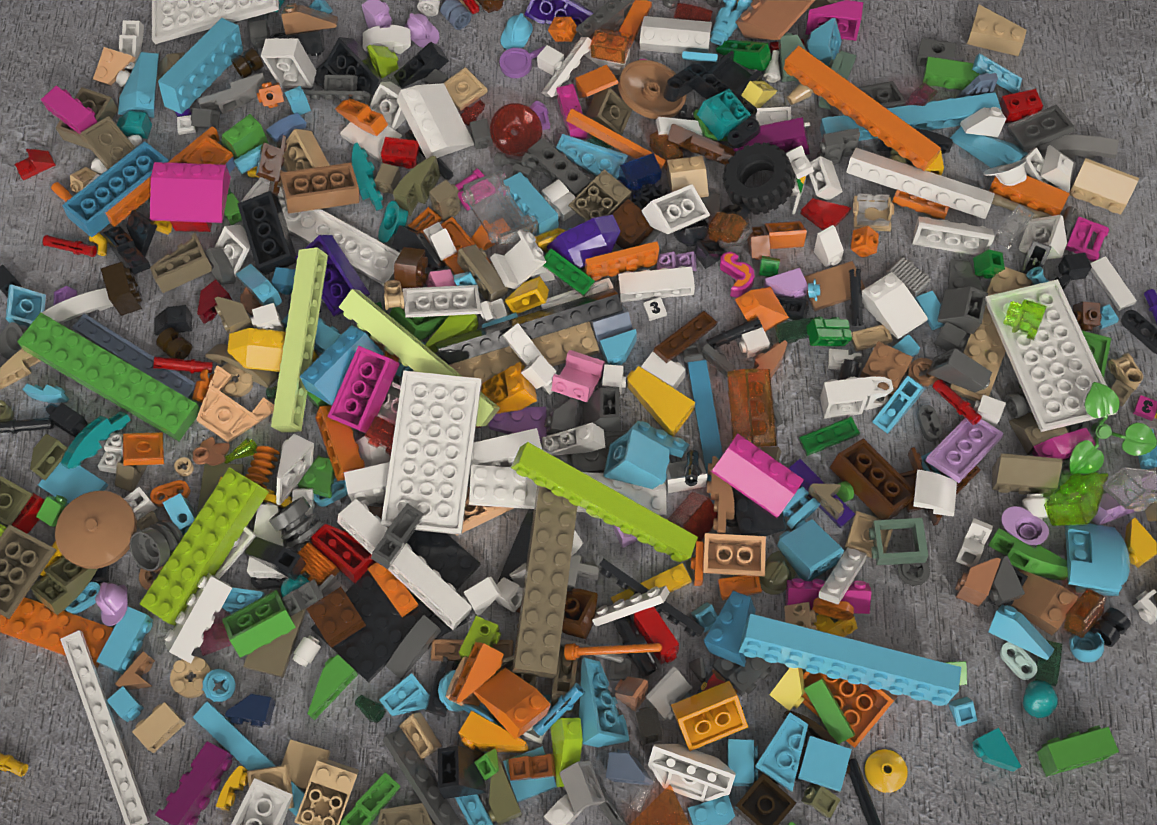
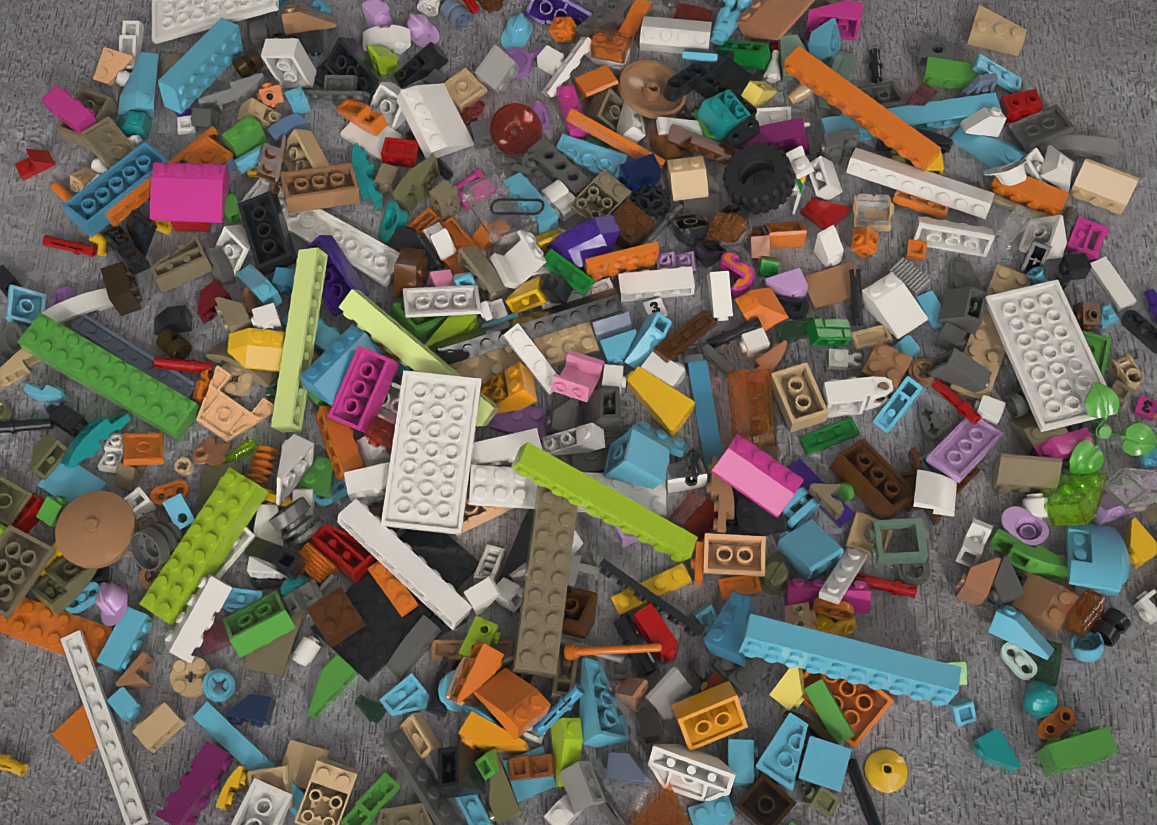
dark grey slope [371,503,424,569] -> none
tan piece [384,280,404,310] -> none
white brick [521,355,556,389] -> none
white plate [592,586,670,626] -> none
white slope [642,184,710,234] -> none
medium azure plate [808,279,821,301] -> none
black brick [837,359,860,380] -> none
green brick [973,249,1005,279] -> none
clear neon green hips [1003,299,1047,340] -> none
none -> orange tile [52,705,98,764]
none -> tan slope [237,97,281,129]
none -> white slope [473,544,506,585]
none -> light grey slope [474,45,519,96]
none -> black piece [490,198,545,215]
none -> black brick [540,275,573,304]
none -> white slope [616,102,646,143]
none -> medium azure slope [624,312,672,370]
none -> white slope [706,271,733,321]
none -> tan brick [769,362,829,433]
none -> red pin [855,572,917,598]
none -> black pin [869,48,883,84]
none -> orange plate [906,239,927,261]
none -> orange plate [1037,707,1076,742]

